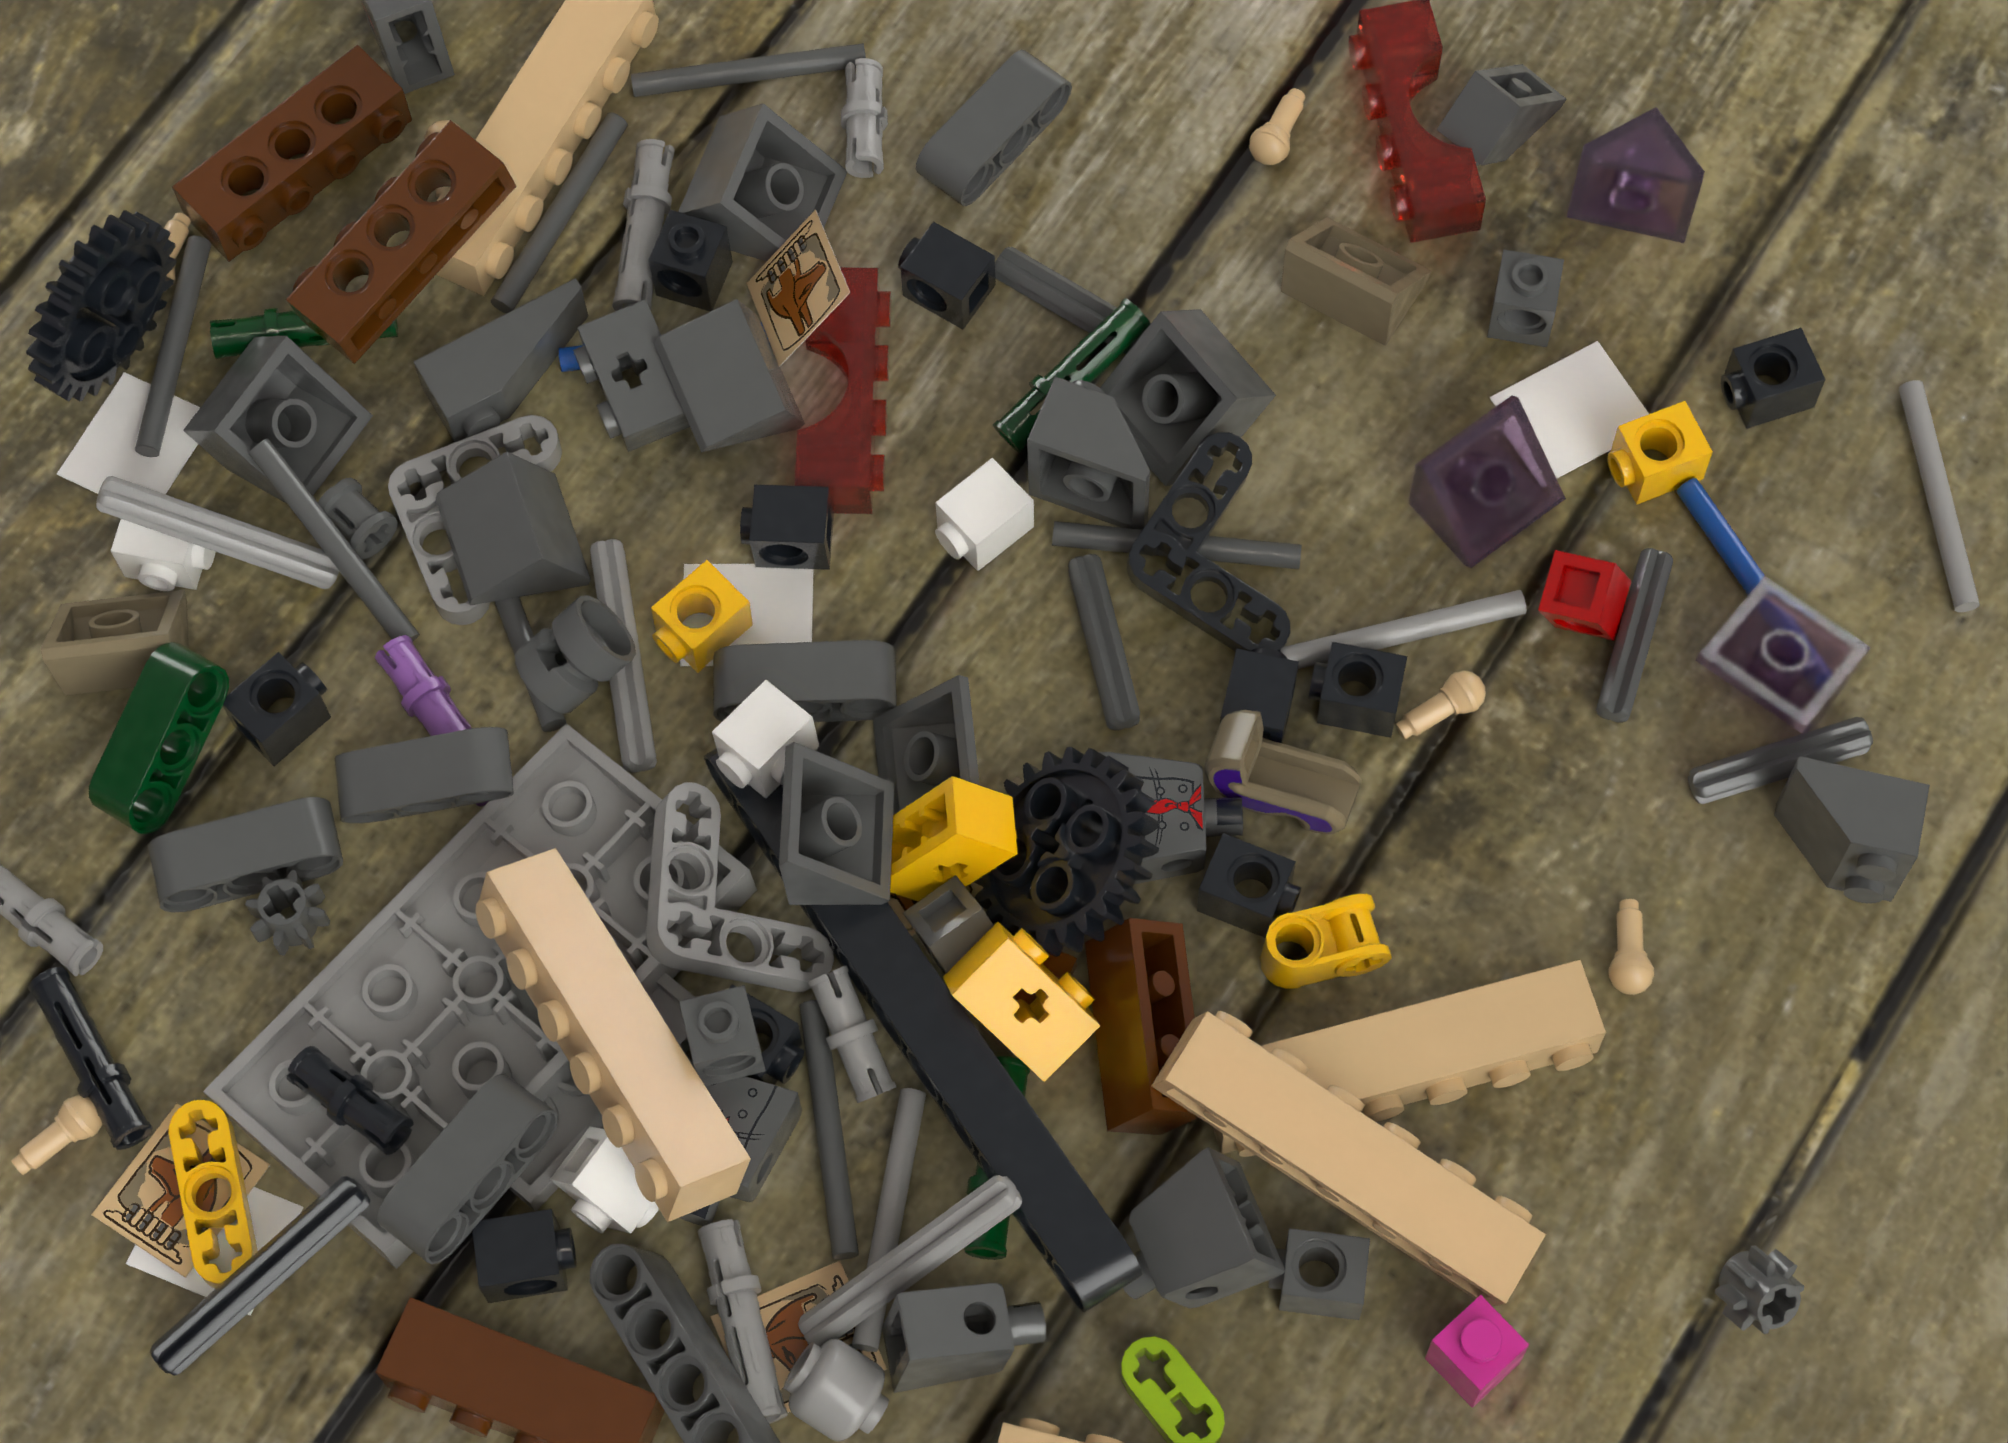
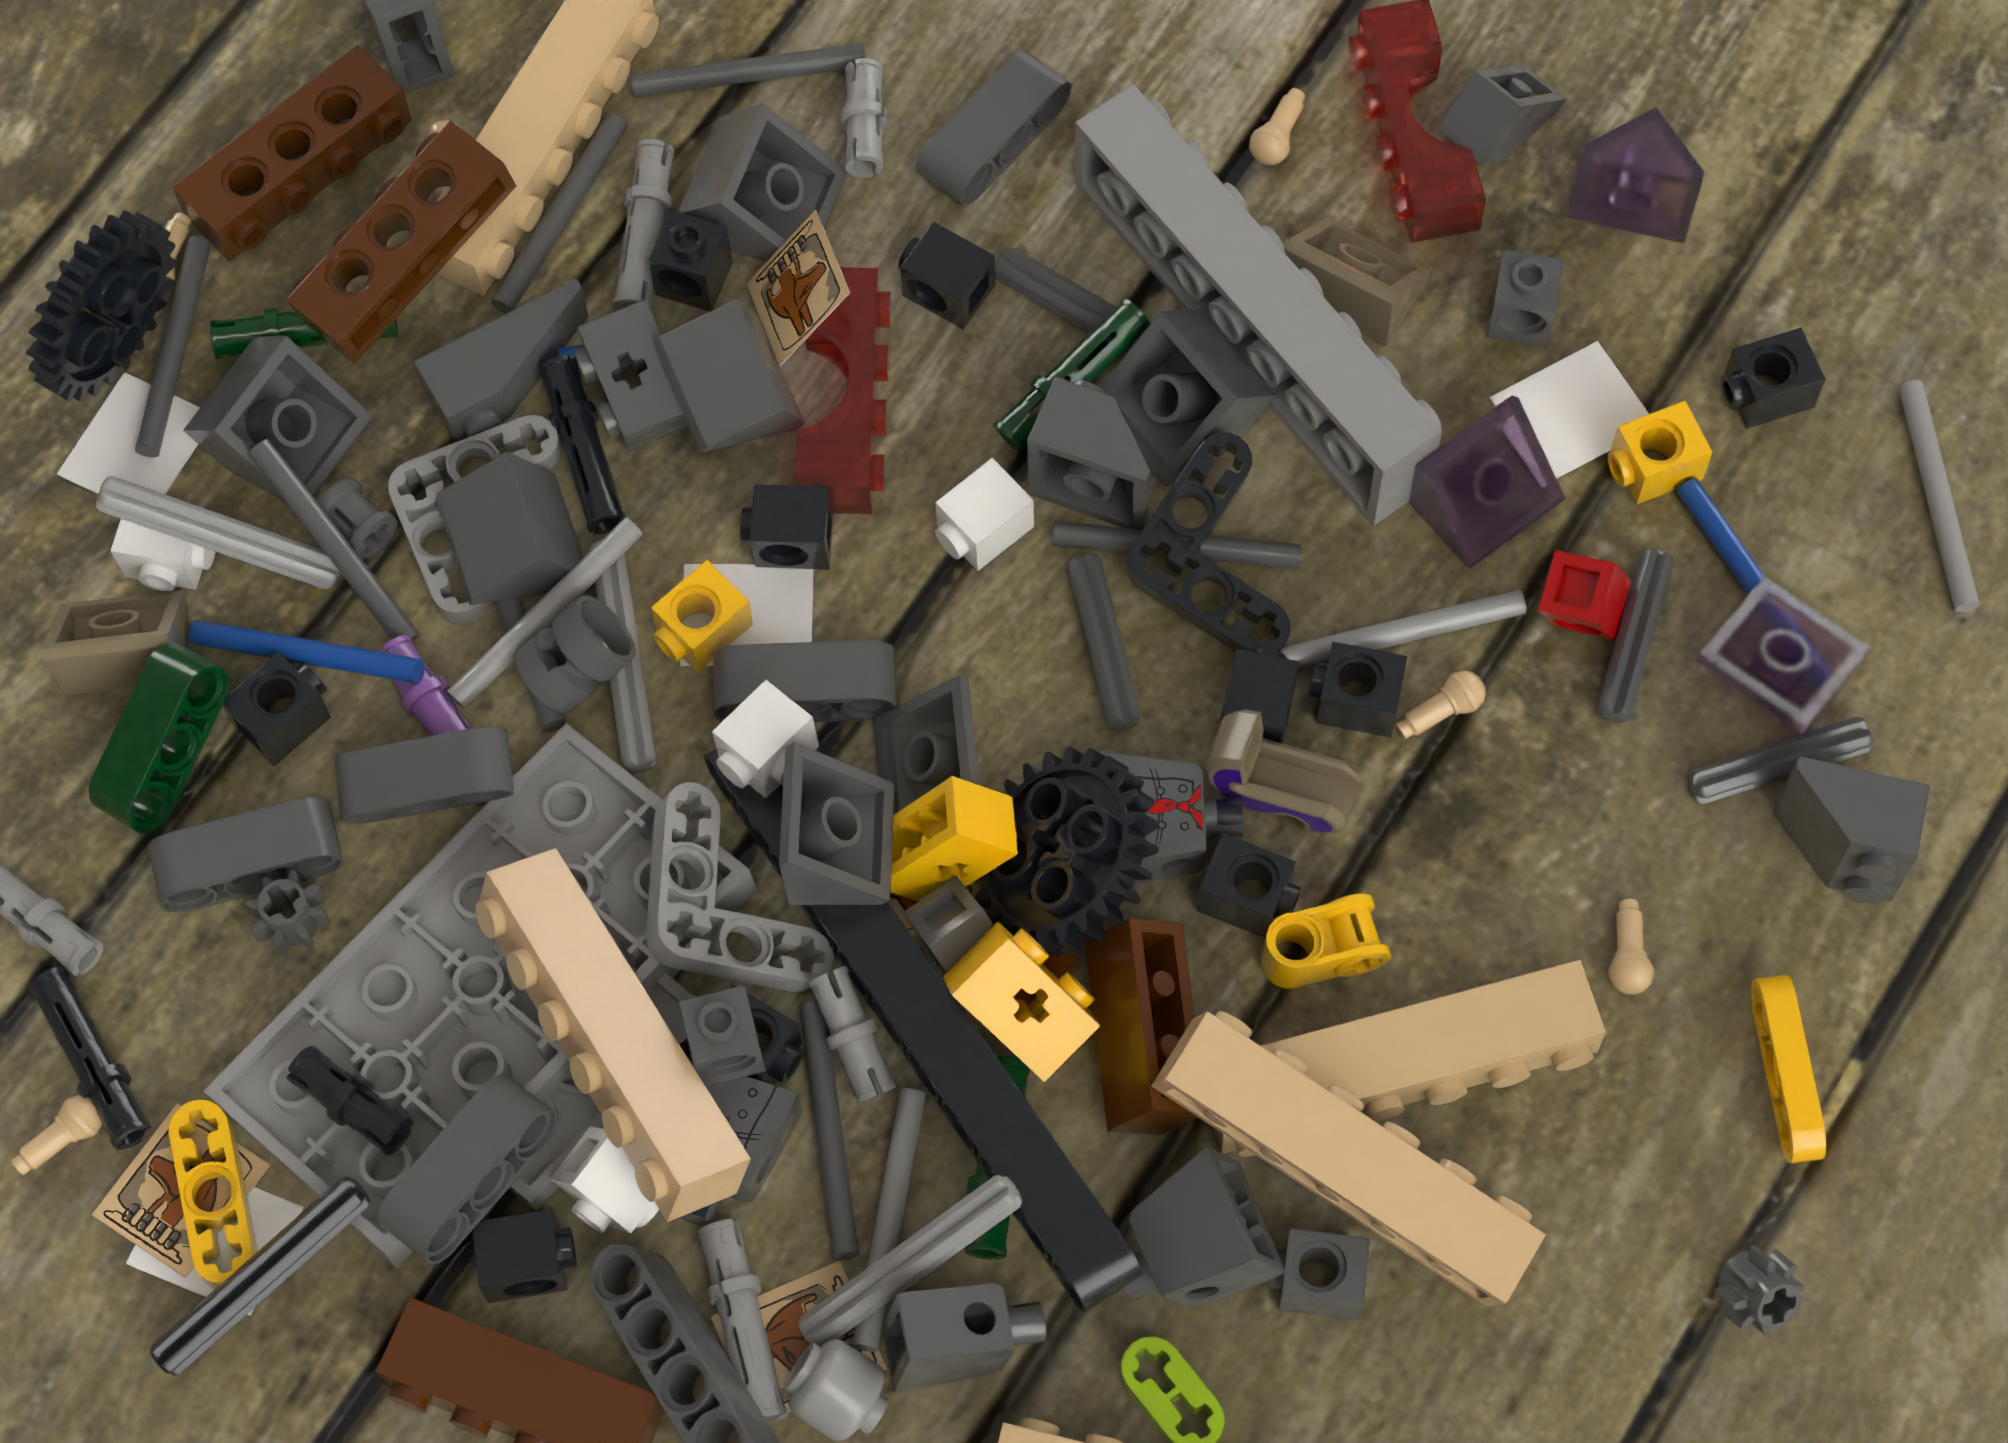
dark pink brick [1425,1295,1529,1408] -> none
none -> blue bar [189,620,424,684]
none -> light grey bar [446,517,643,709]
none -> black pin [538,355,626,534]
none -> light grey brick [1075,84,1442,526]
none -> yellow beam [1751,974,1826,1163]

